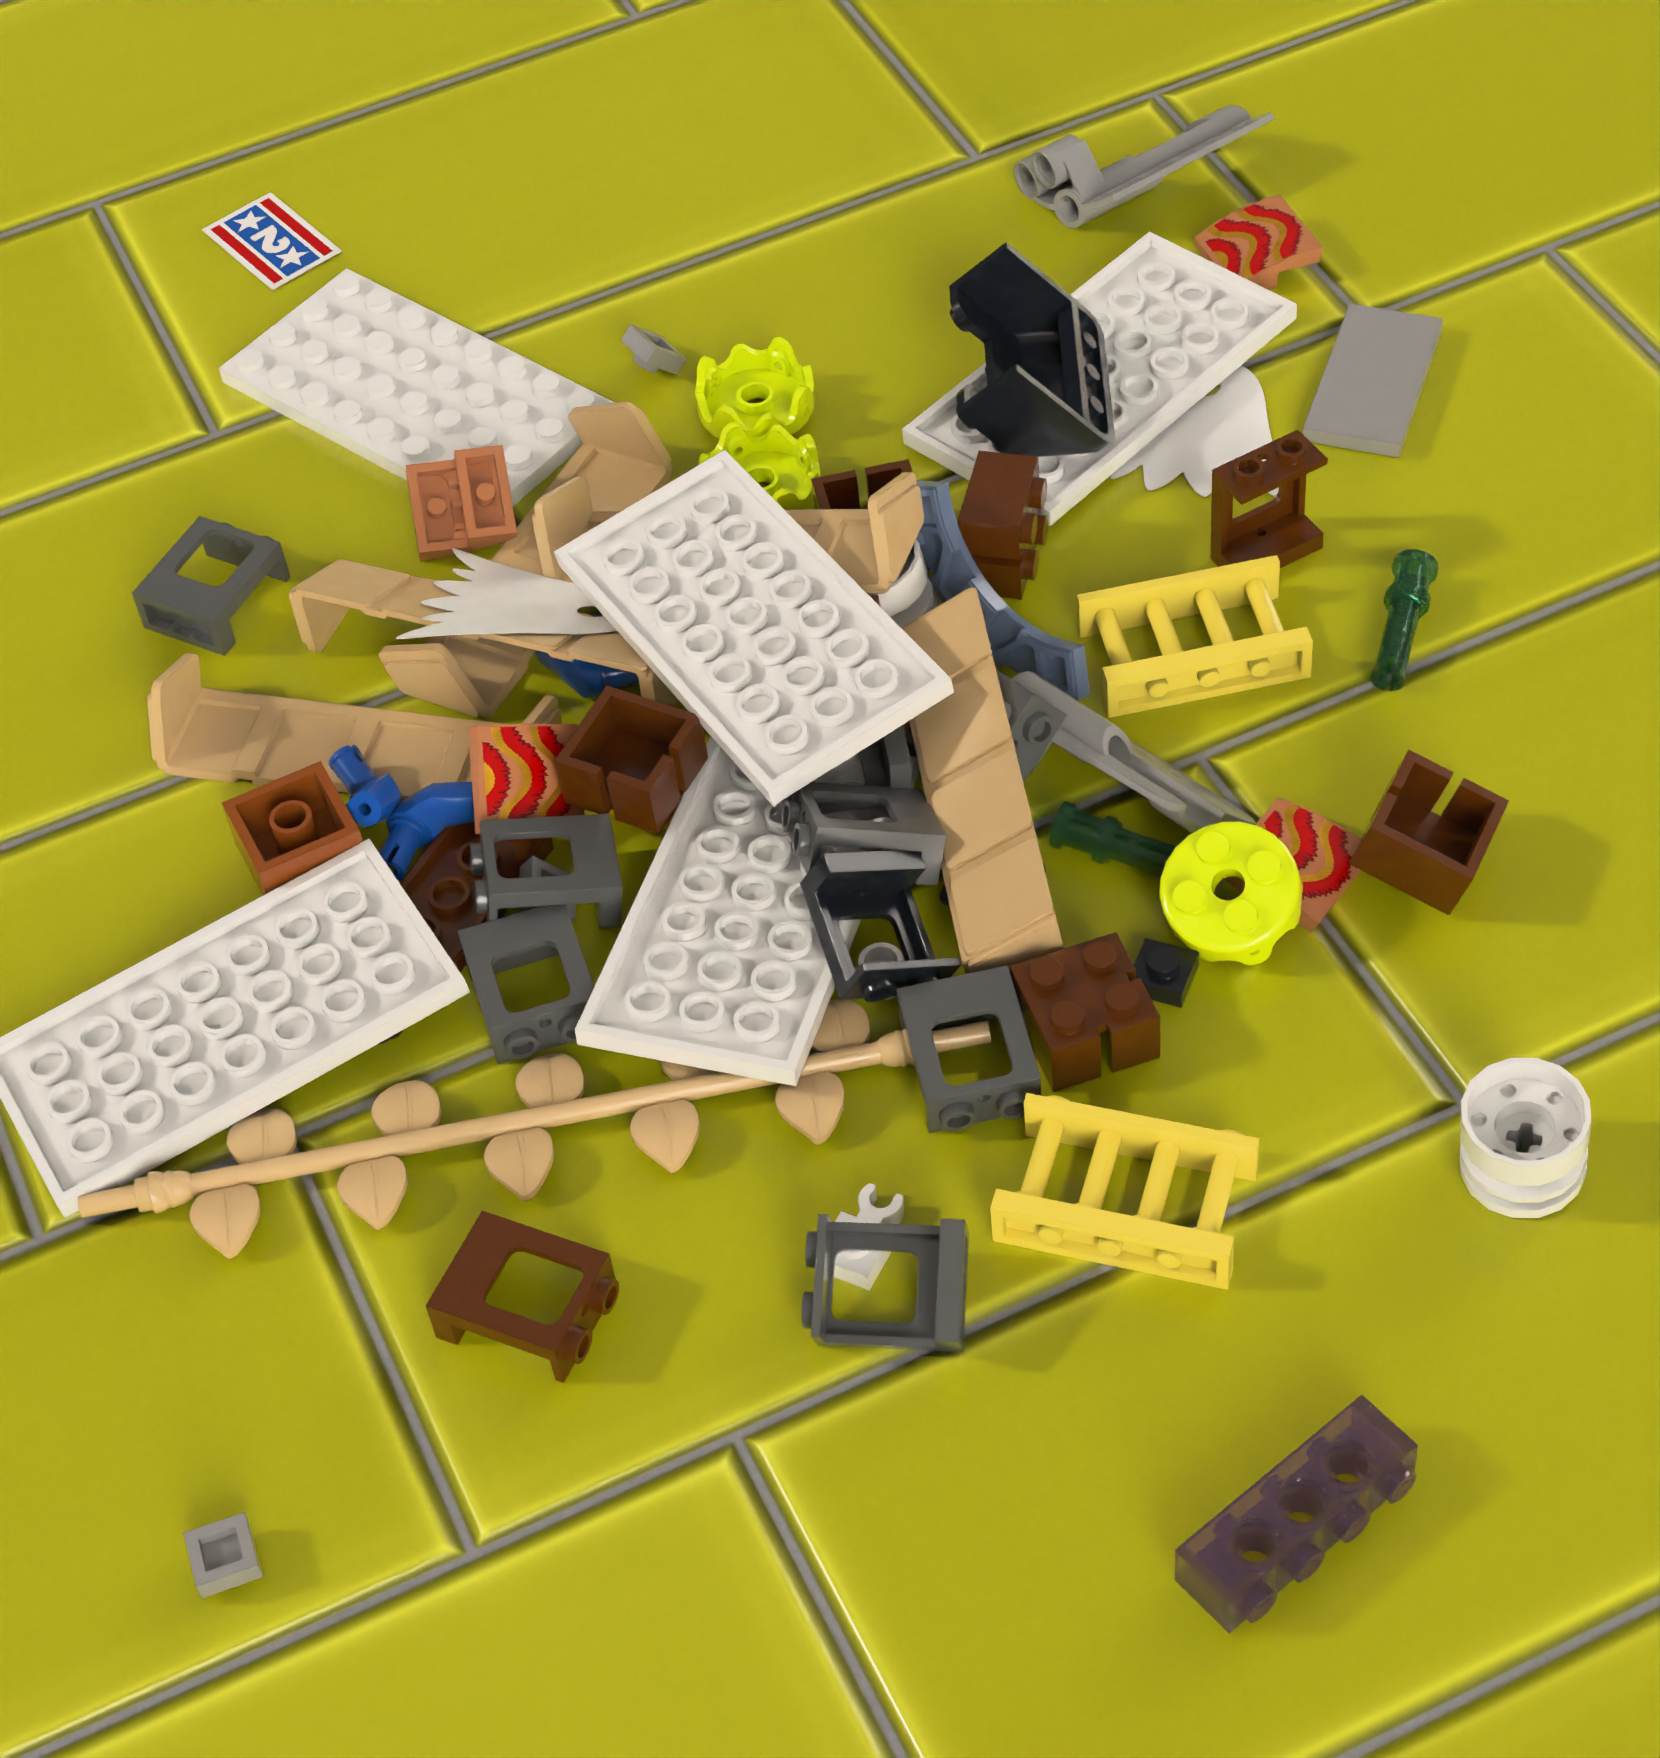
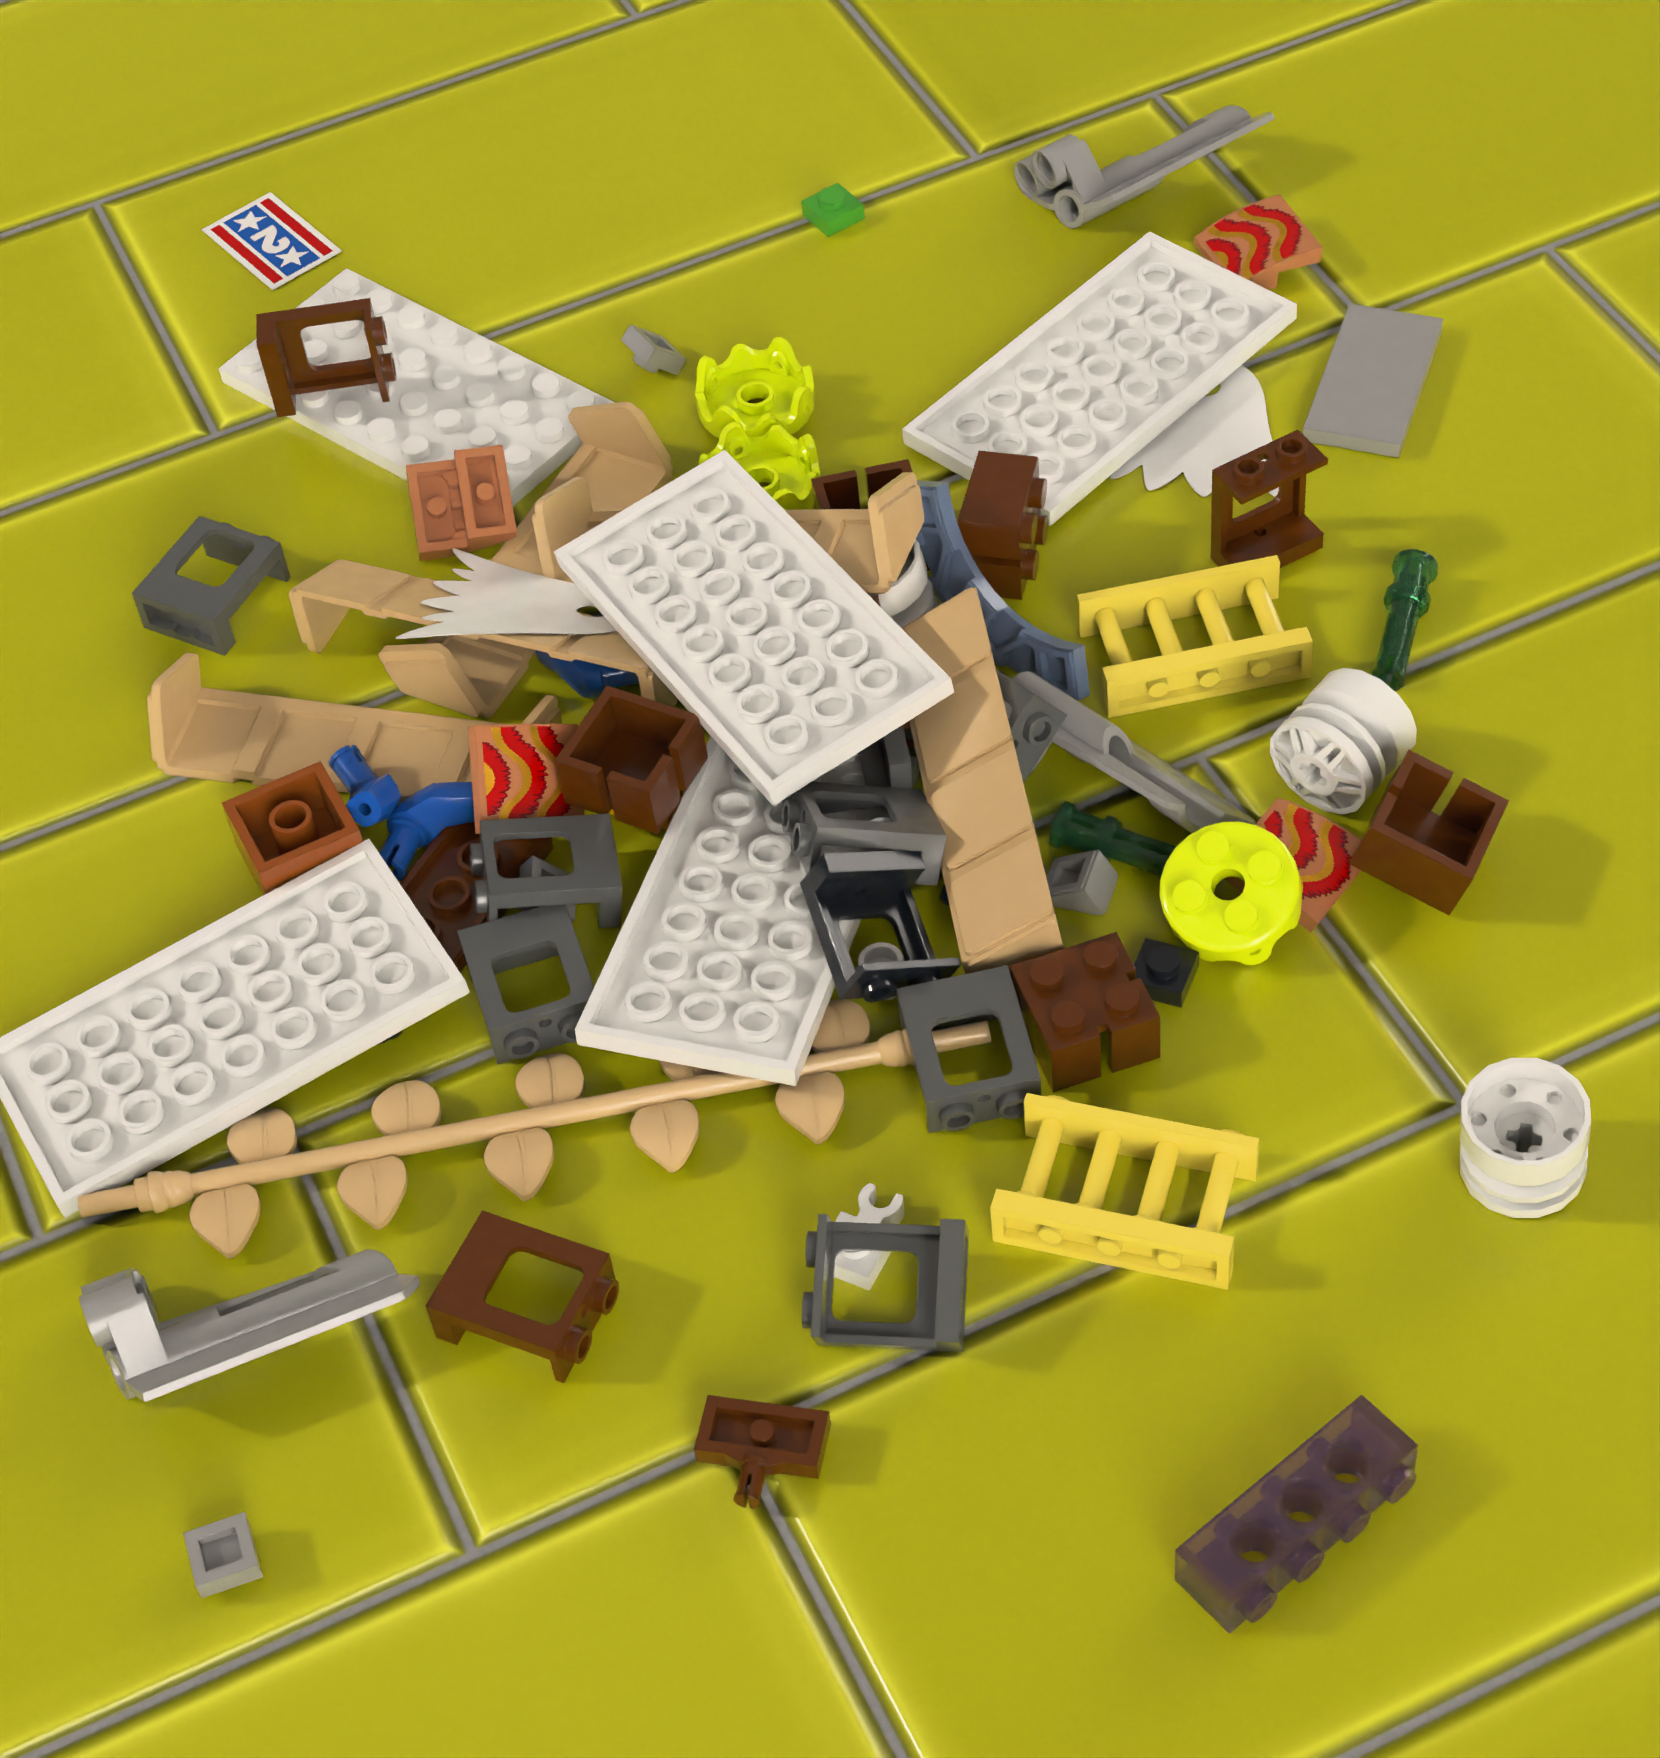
black windscreen [949,242,1115,457] -> none
none -> light grey panel [79,1249,421,1402]
none -> reddish brown window [256,298,397,418]
none -> reddish brown plate [694,1395,831,1509]
none -> bright green plate [801,183,865,237]
none -> light grey slope [1047,850,1118,915]
none -> white wheel [1270,668,1417,815]

